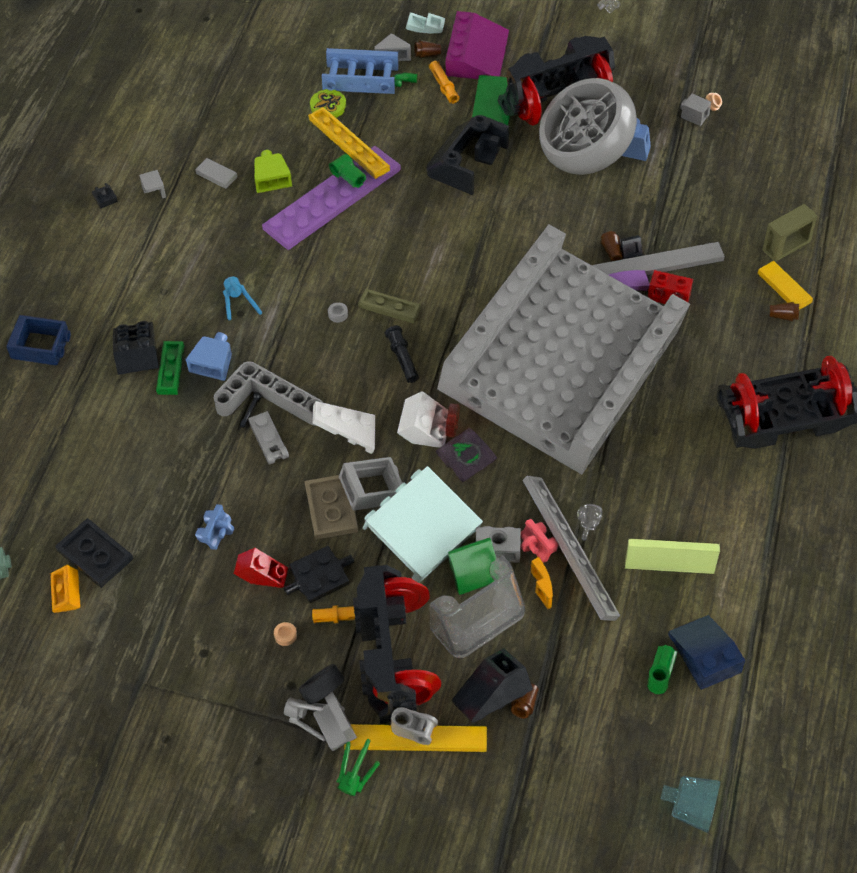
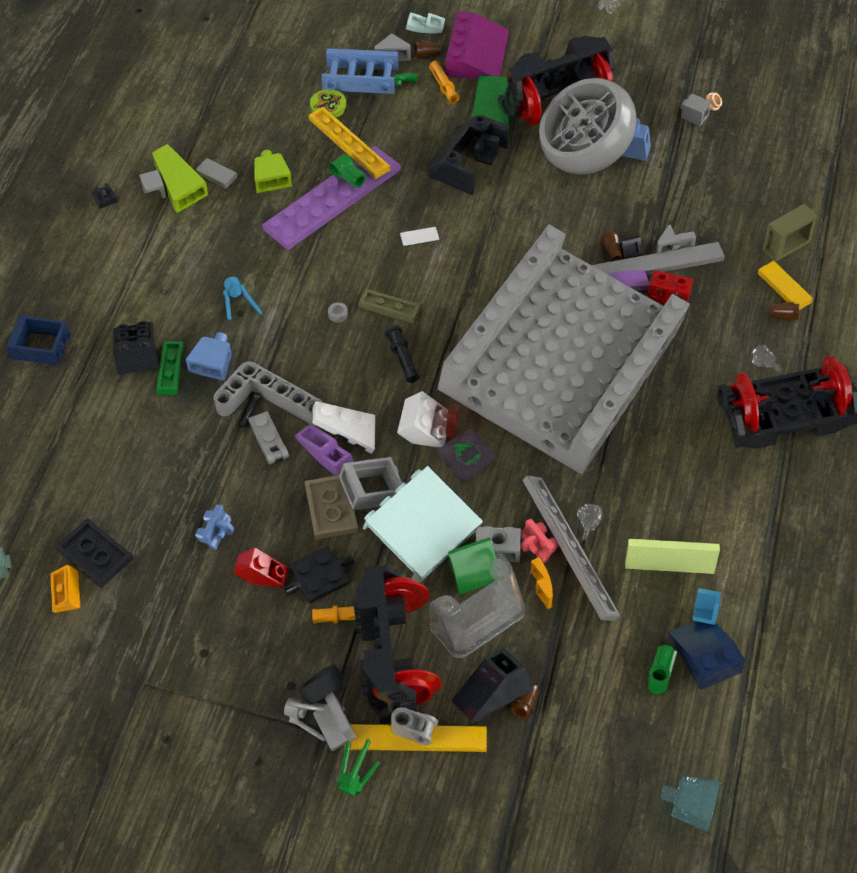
light nougat tile [274,622,297,646] -> none
none -> lime slope [152,144,208,213]
none -> medium lavender slope [295,424,354,476]
none -> white sticker [400,227,439,246]
none -> light grey slope [656,225,696,253]
none -> dark azure panel [693,588,721,625]
none -> clear piece [751,344,784,374]

